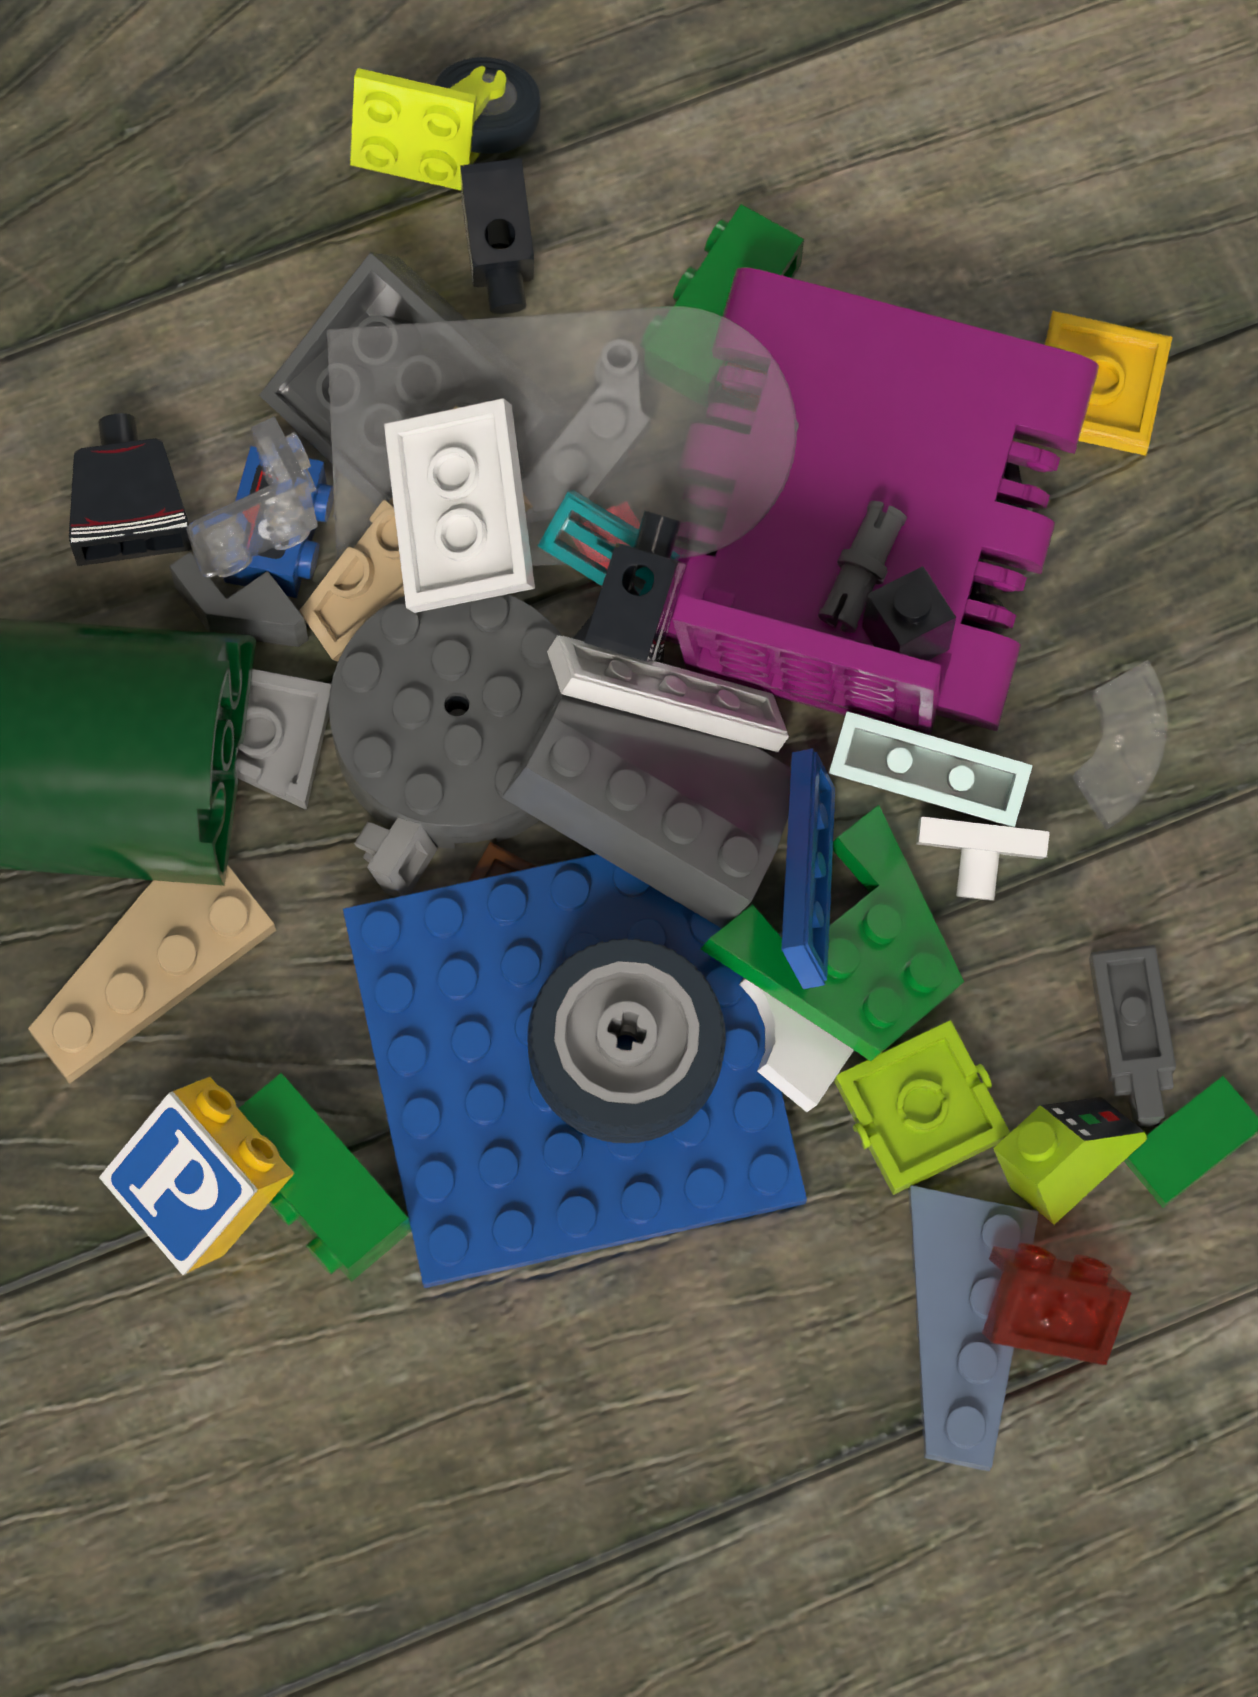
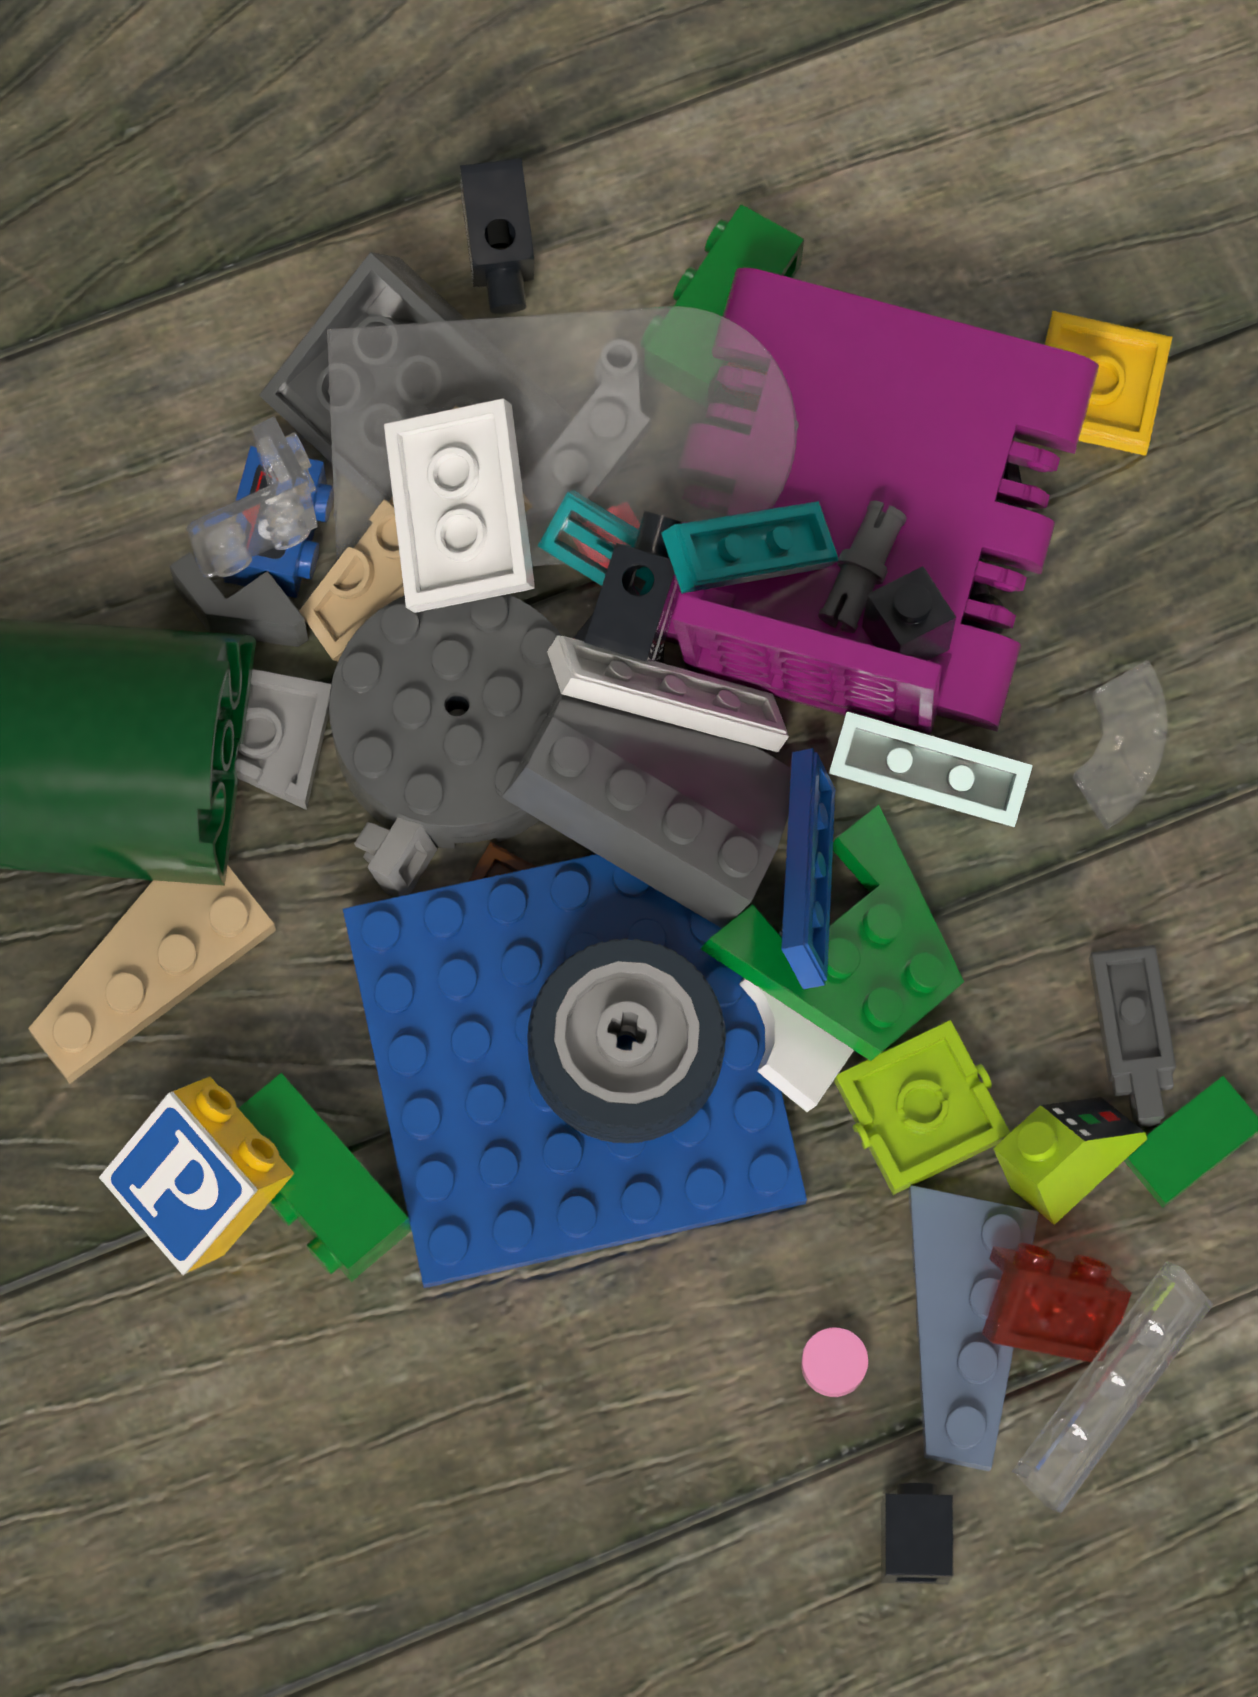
black torso [69,413,195,566] -> none
neon yellow plate [350,57,541,190] -> none
white tile [916,817,1050,901] -> none
none -> teal tile [661,501,839,594]
none -> bright pink tile [801,1328,868,1397]
none -> black brick [881,1483,953,1584]
none -> clear tile [1012,1261,1214,1514]

